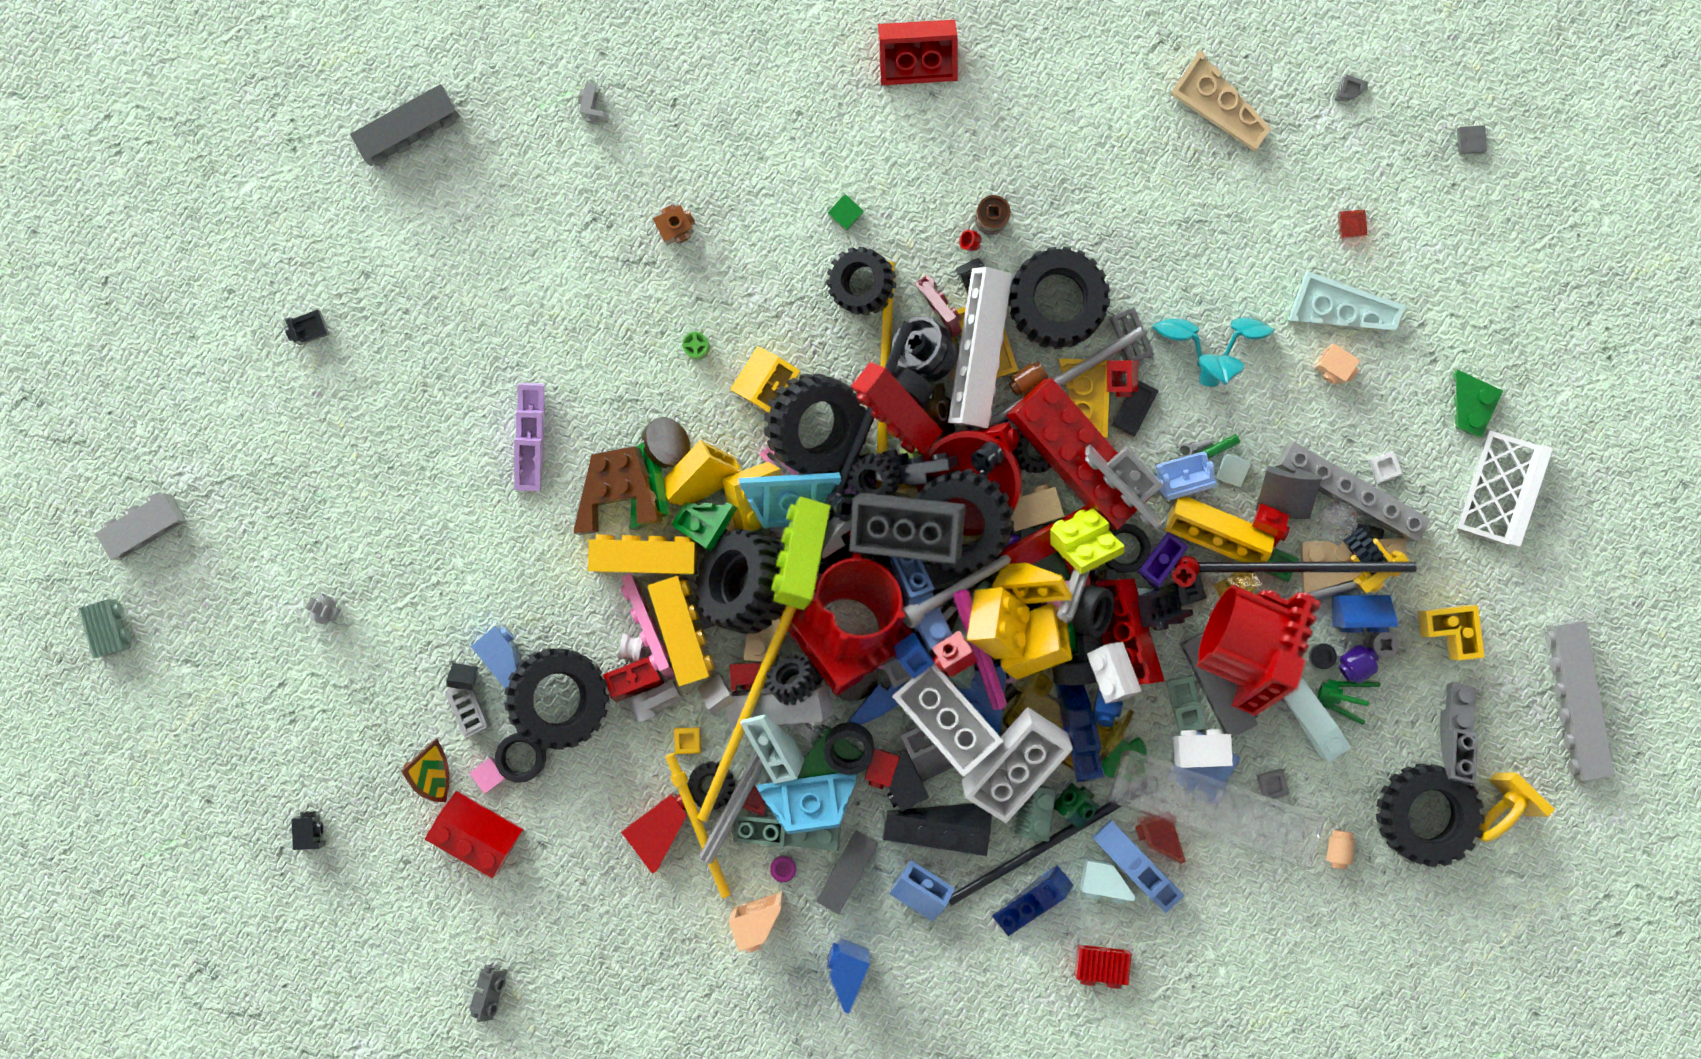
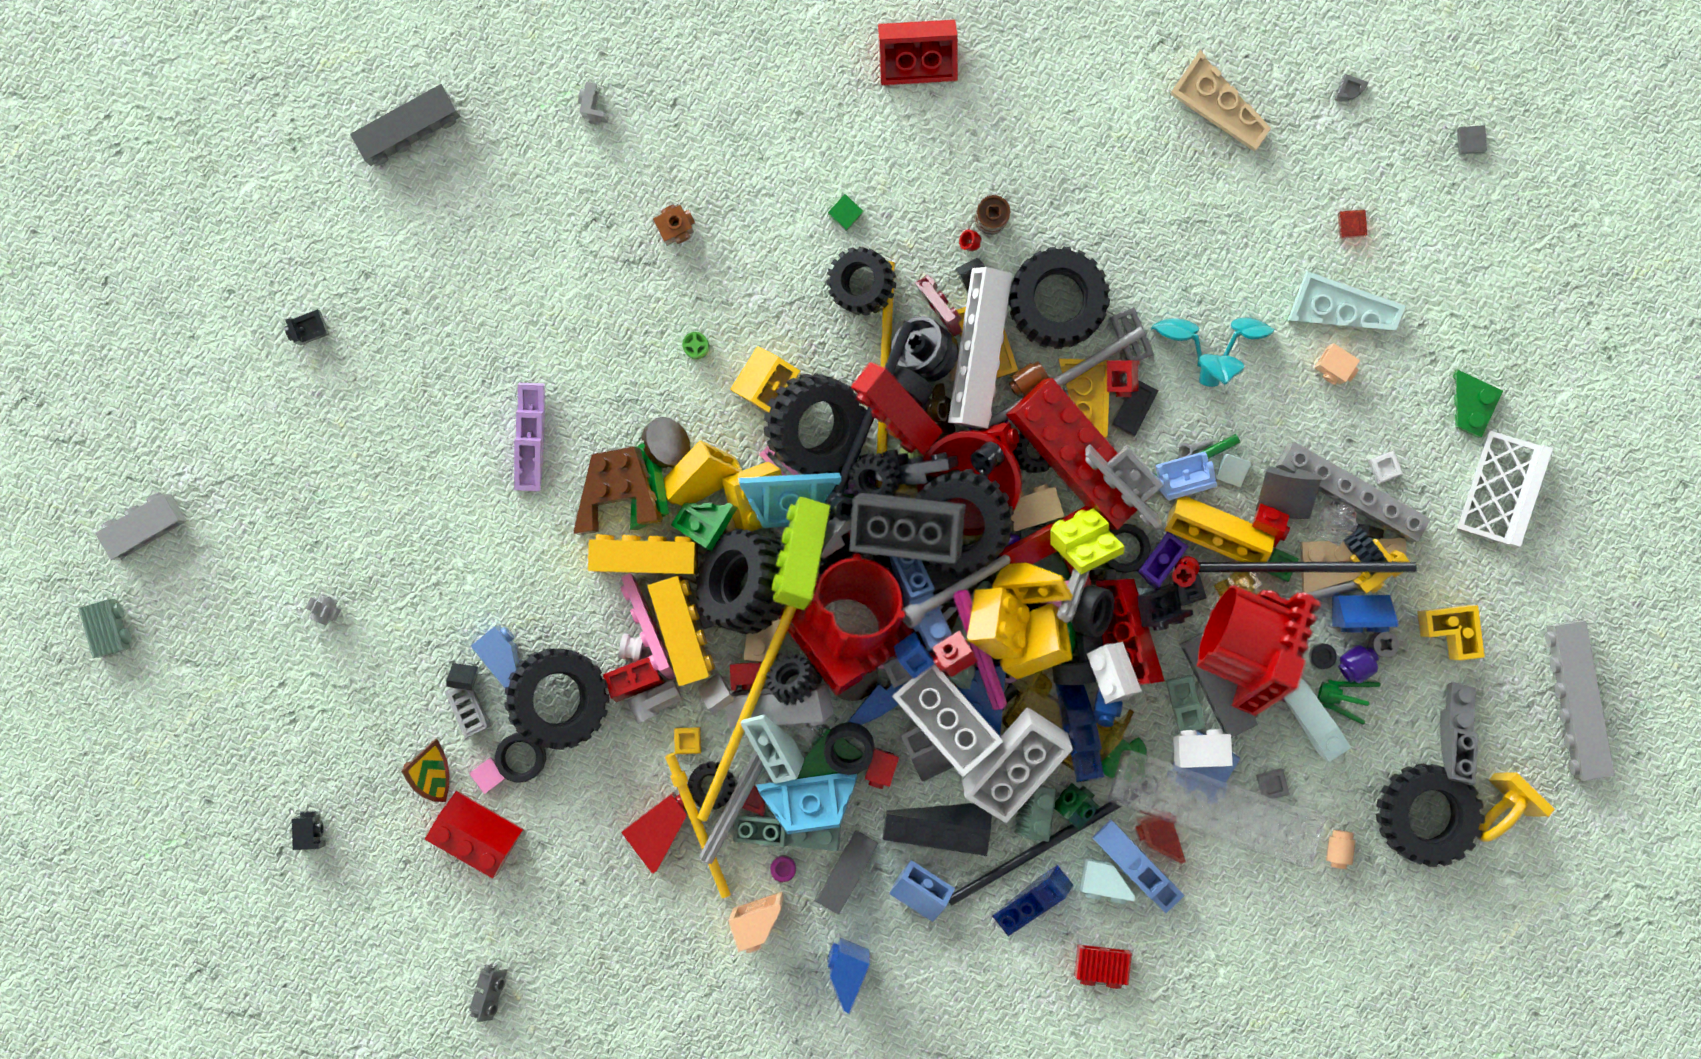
black slope [887,749,929,812] -> none

